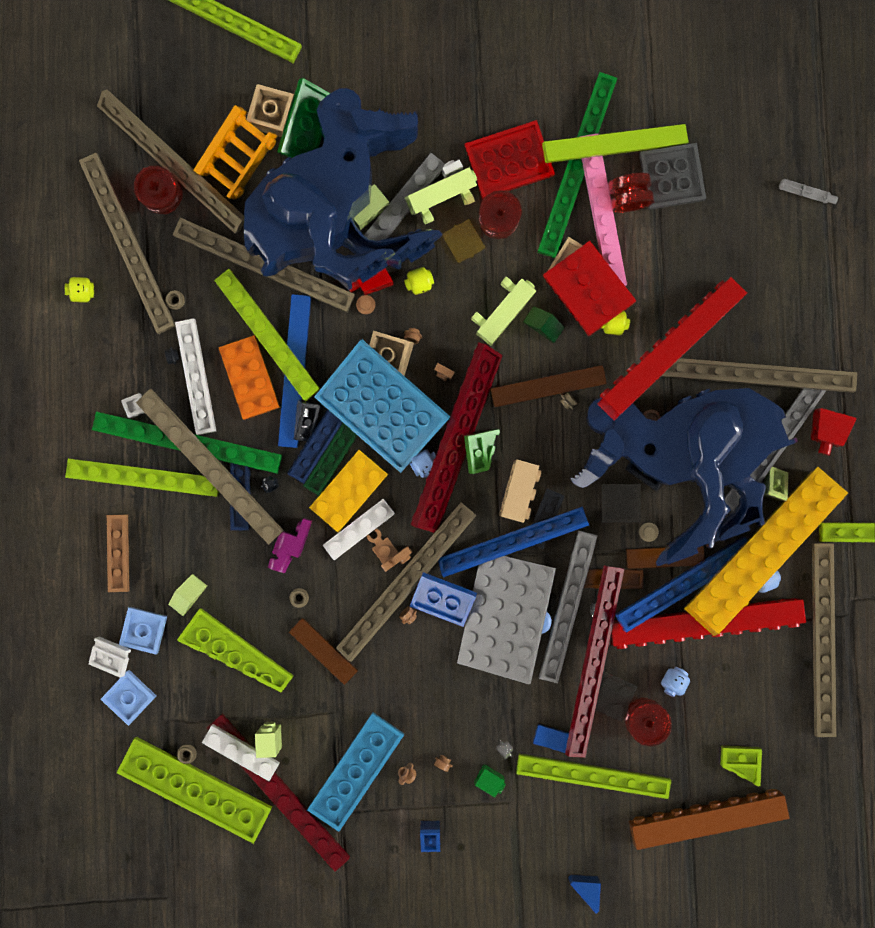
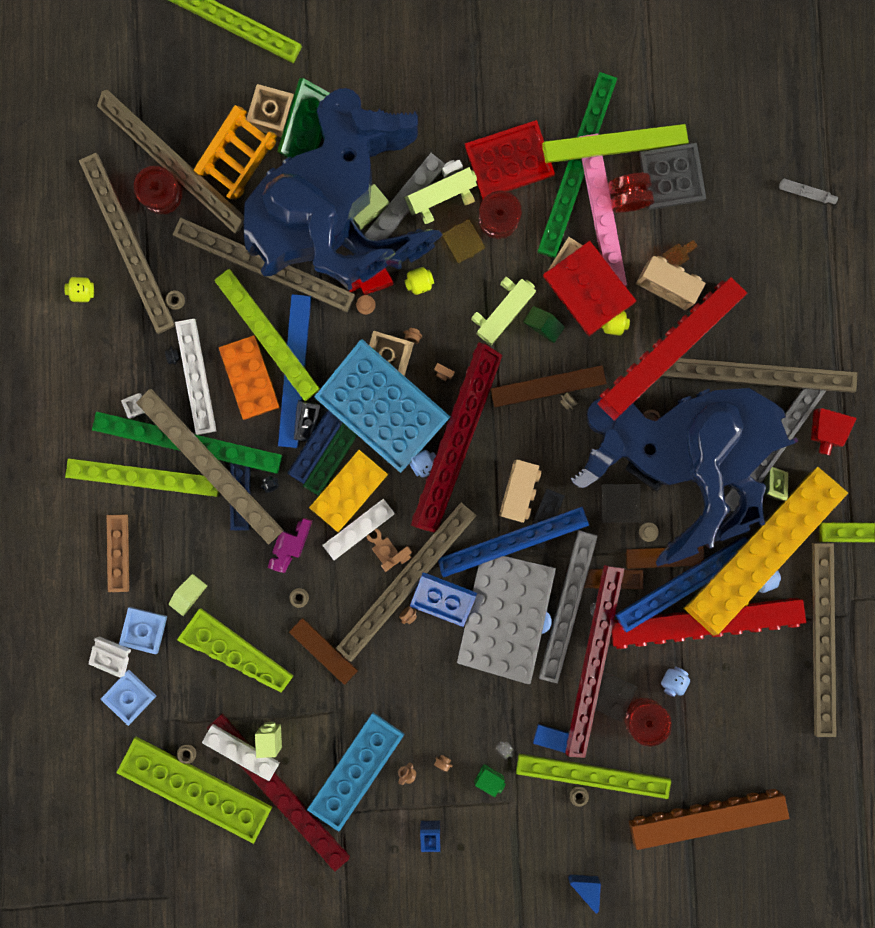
bright green wing [464,429,500,474] -> none
lime wing [720,746,762,786] -> none
none -> dark tan plate [569,786,589,807]
none -> tan brick [636,256,706,310]
none -> clear orange plate [662,240,698,266]

